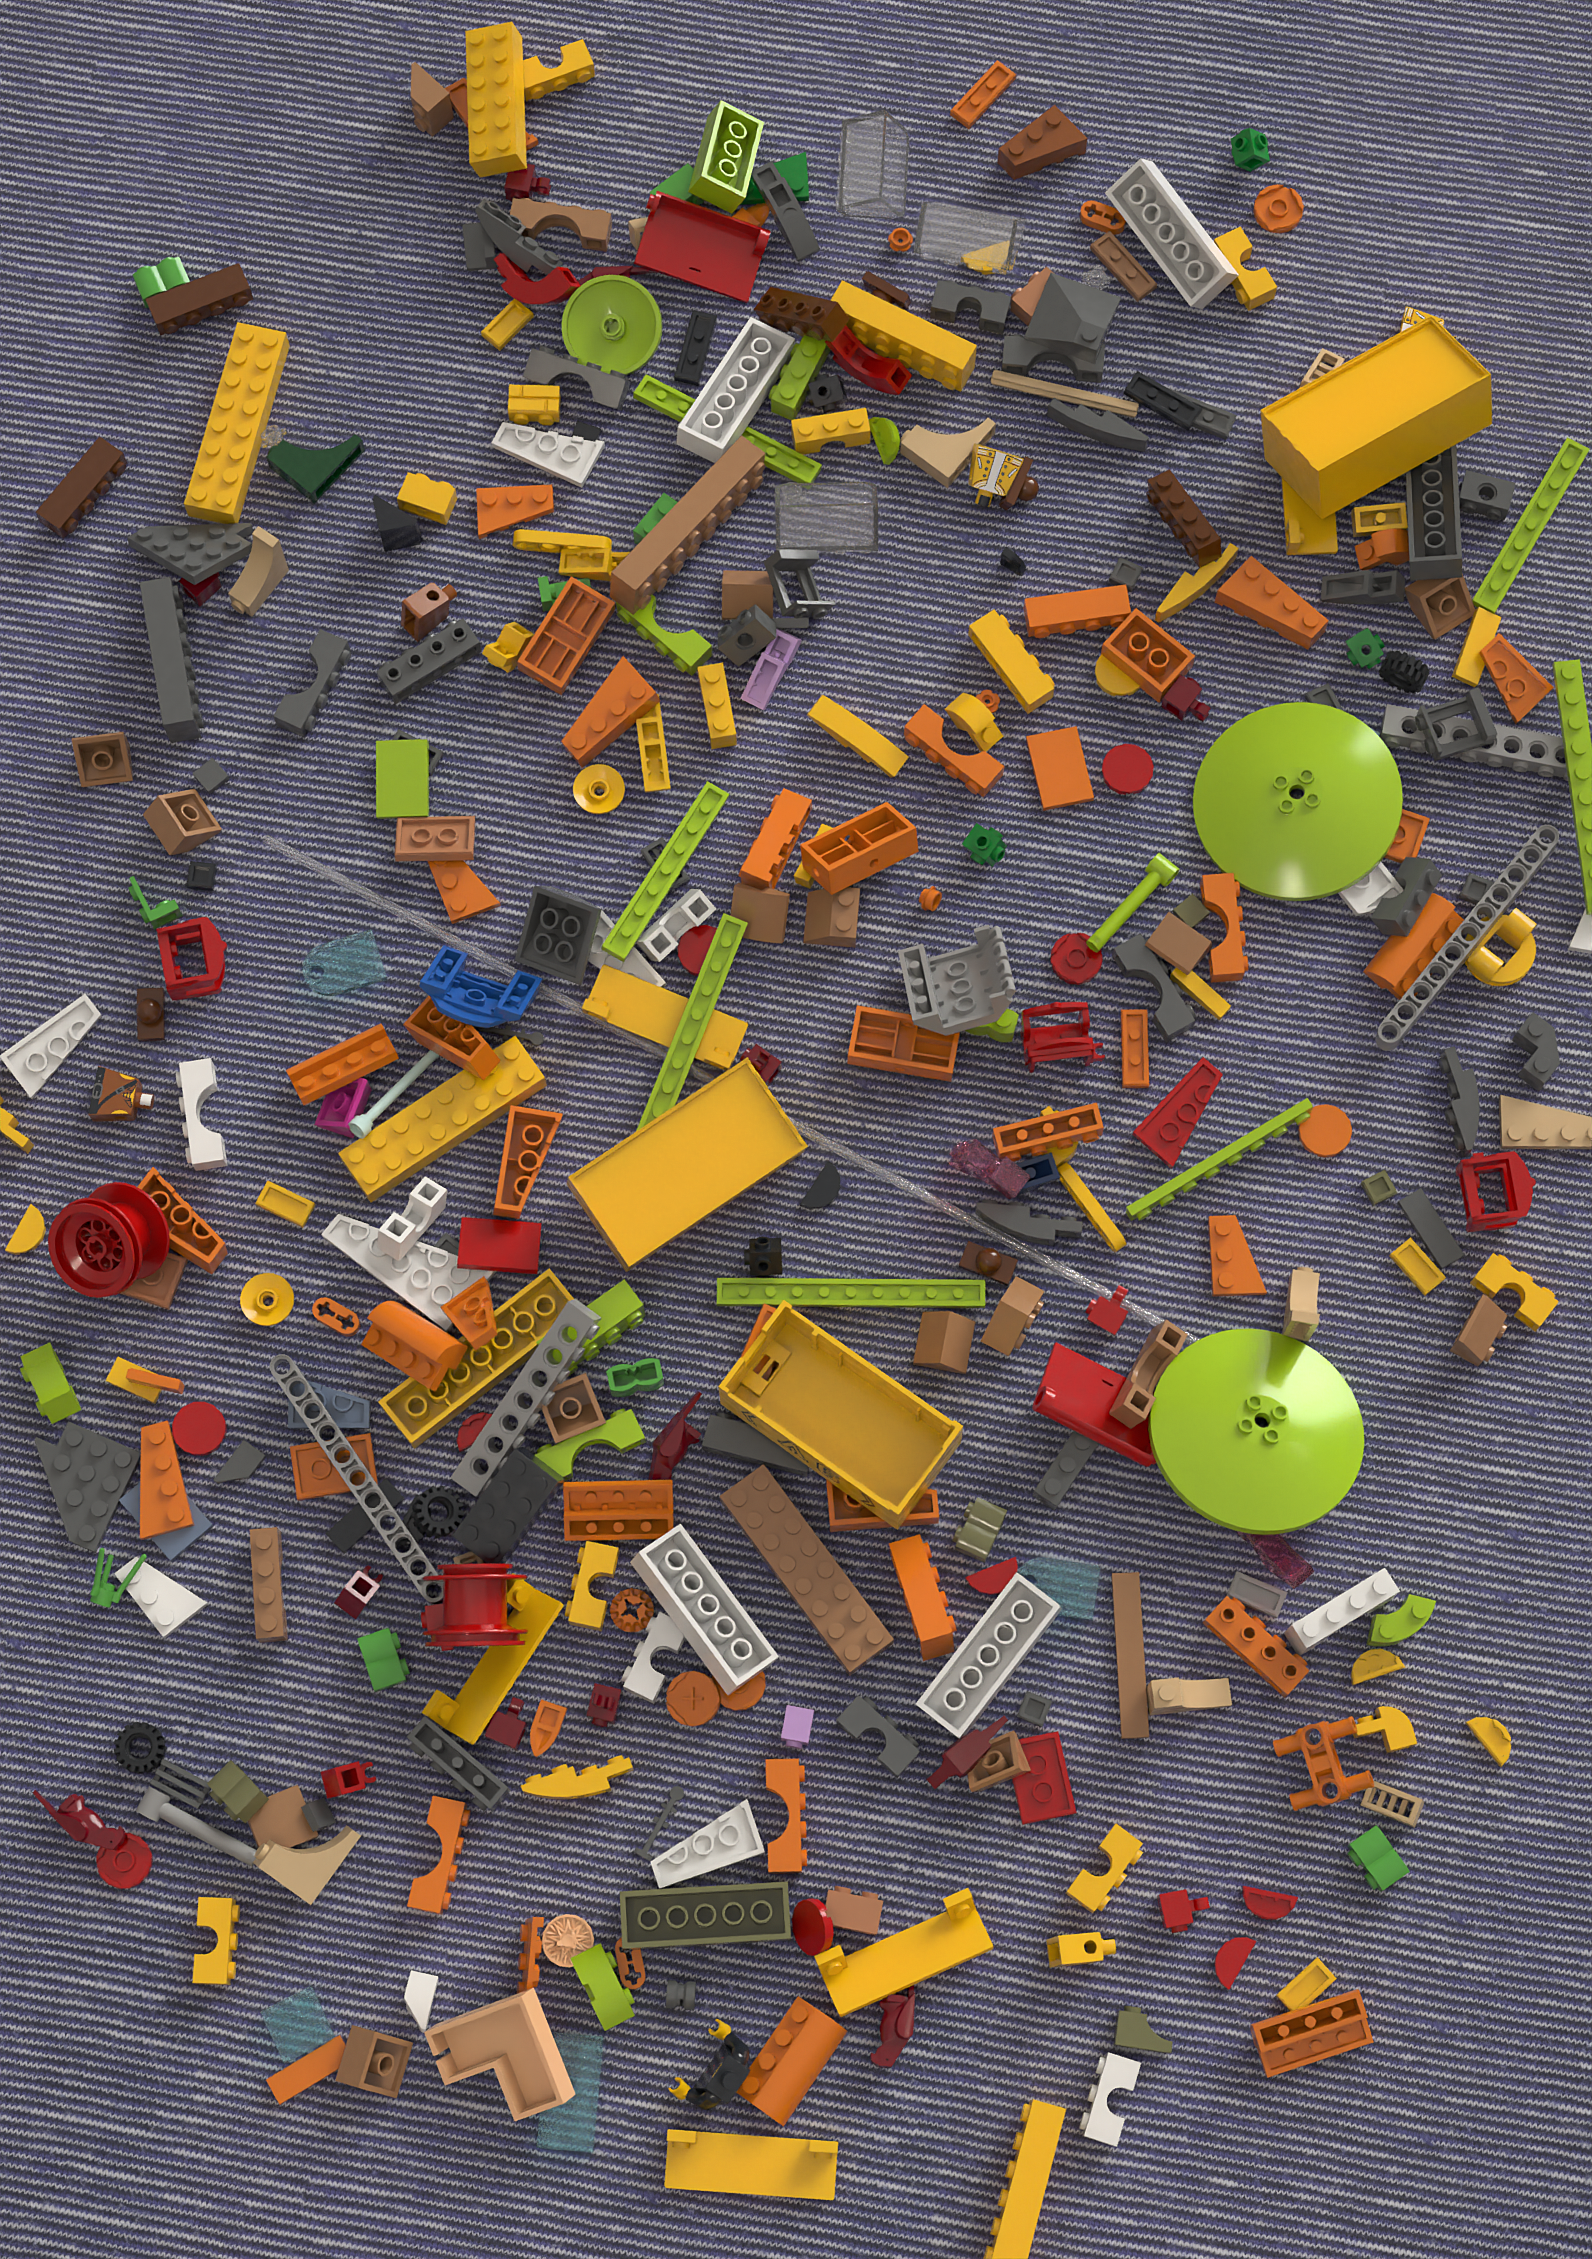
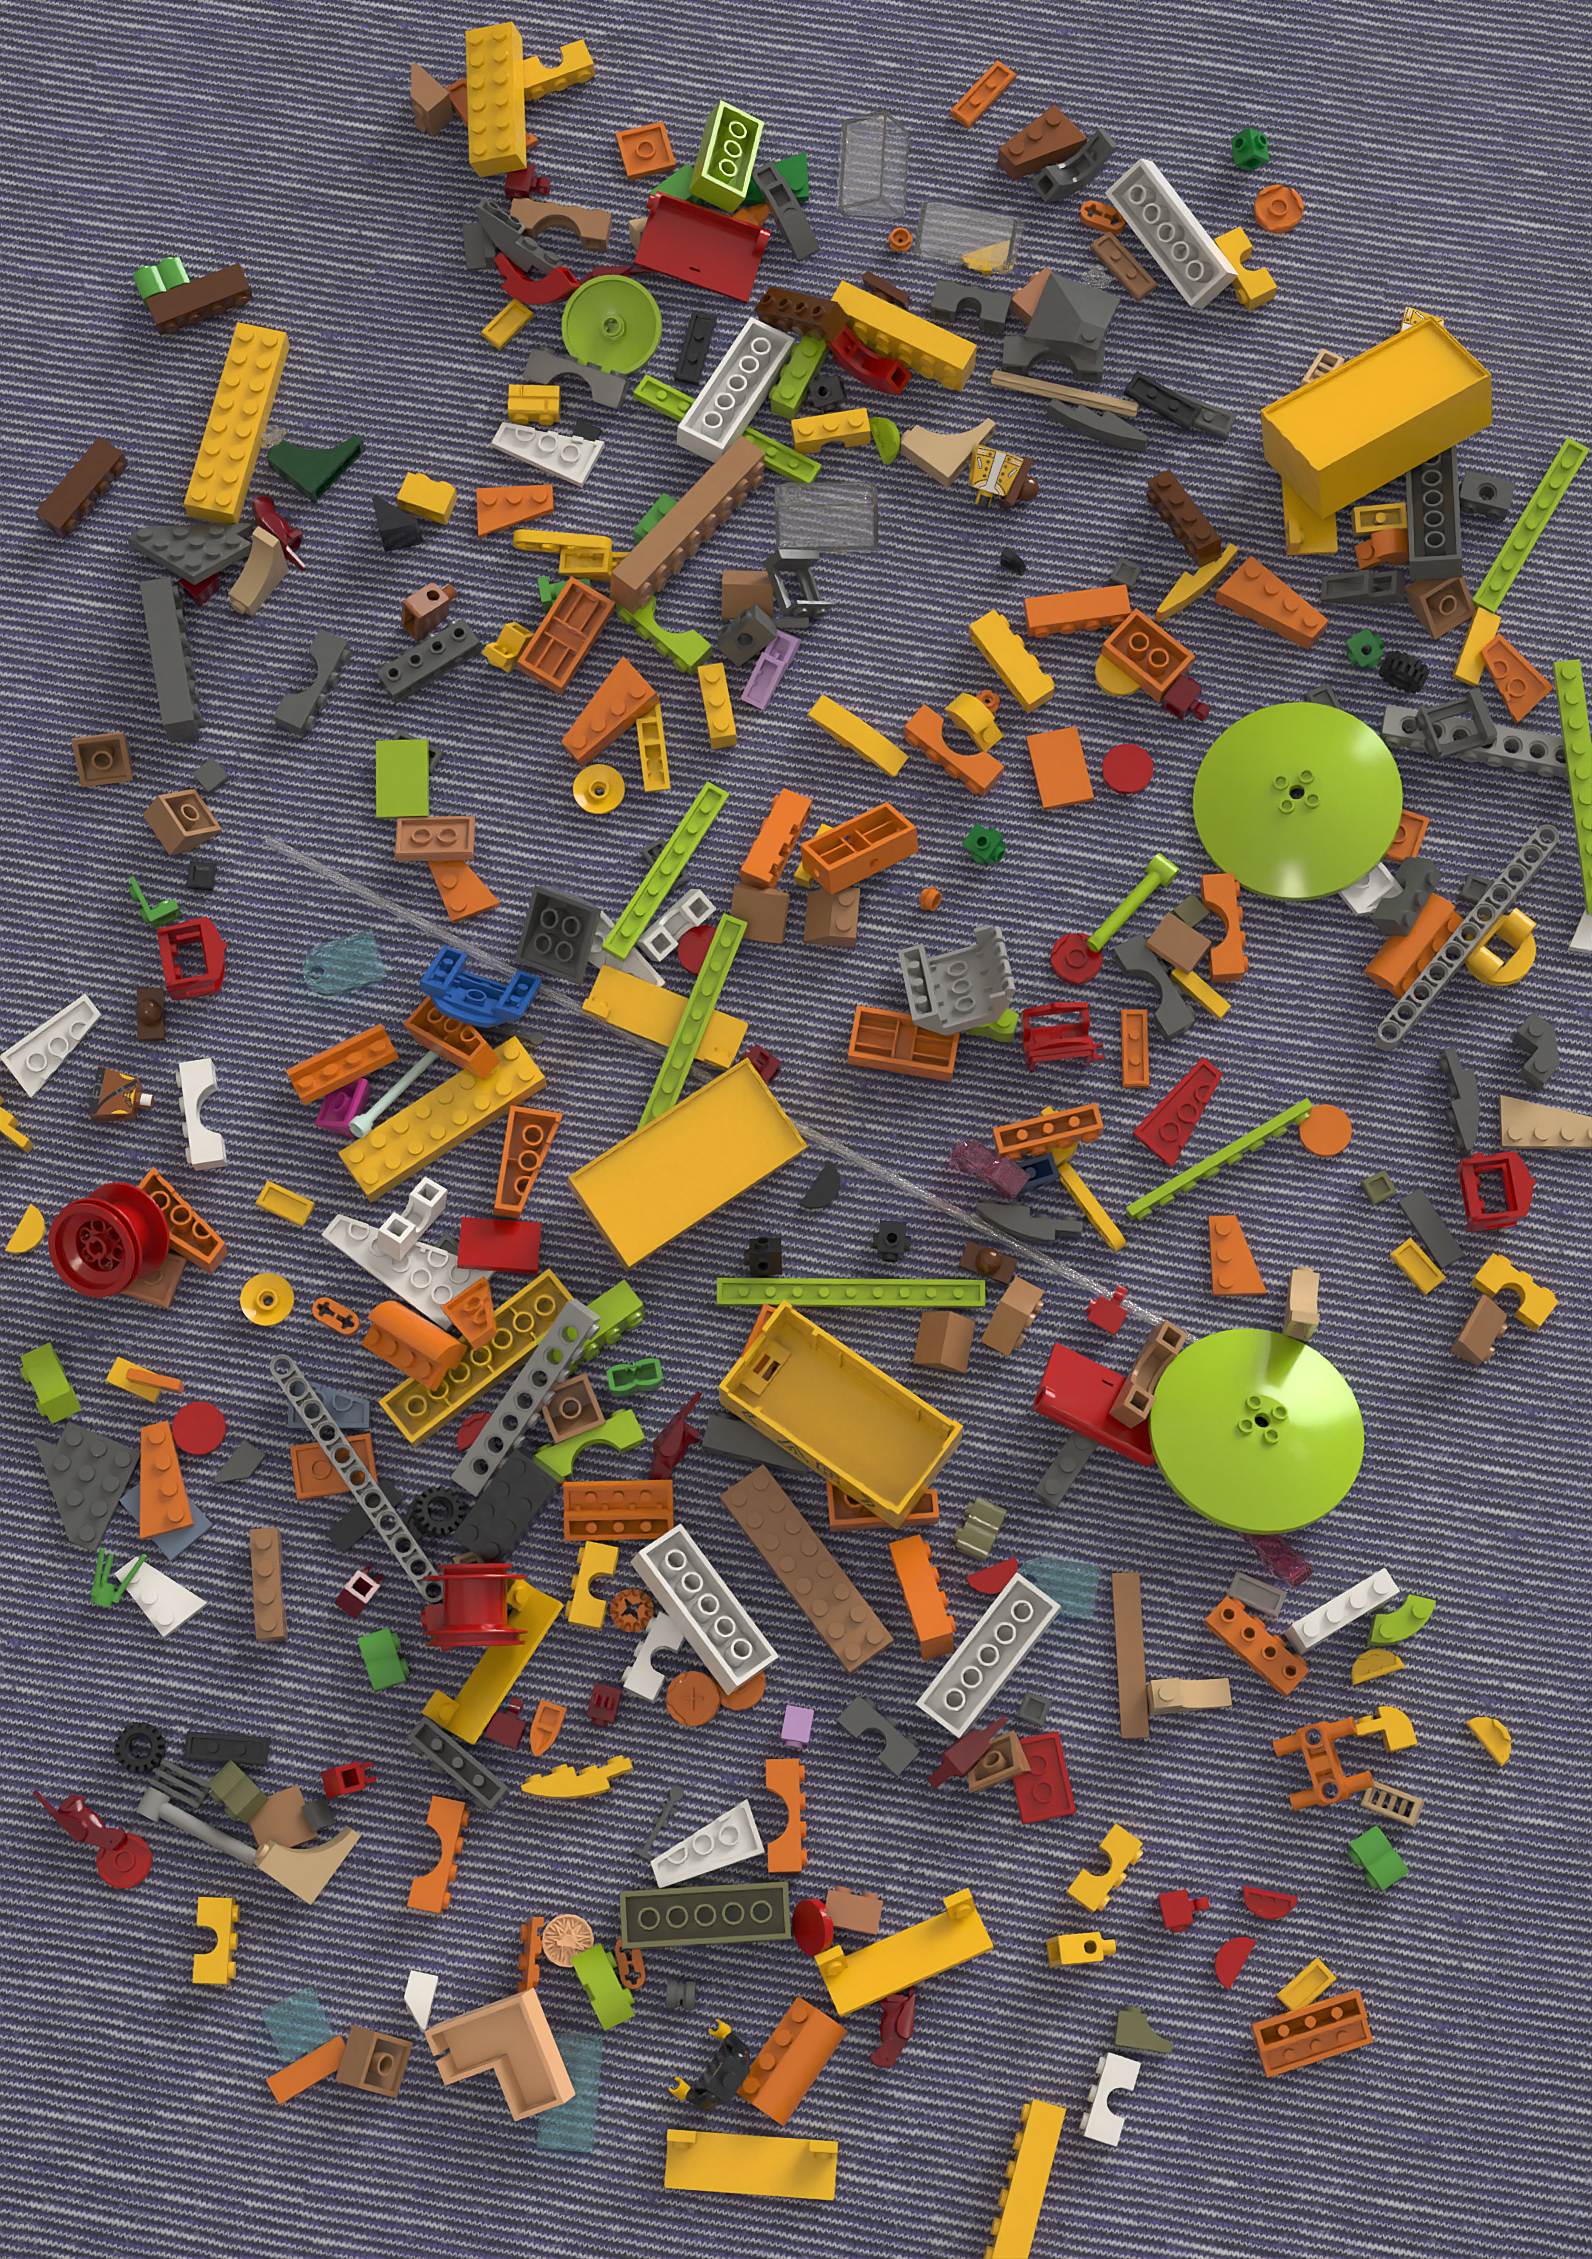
none -> black tile [184,1731,271,1766]
none -> dark red animal [252,496,306,571]
none -> orange tile [615,121,676,181]
none -> black brick [872,1220,911,1262]
none -> dark grey arch [1032,128,1118,203]

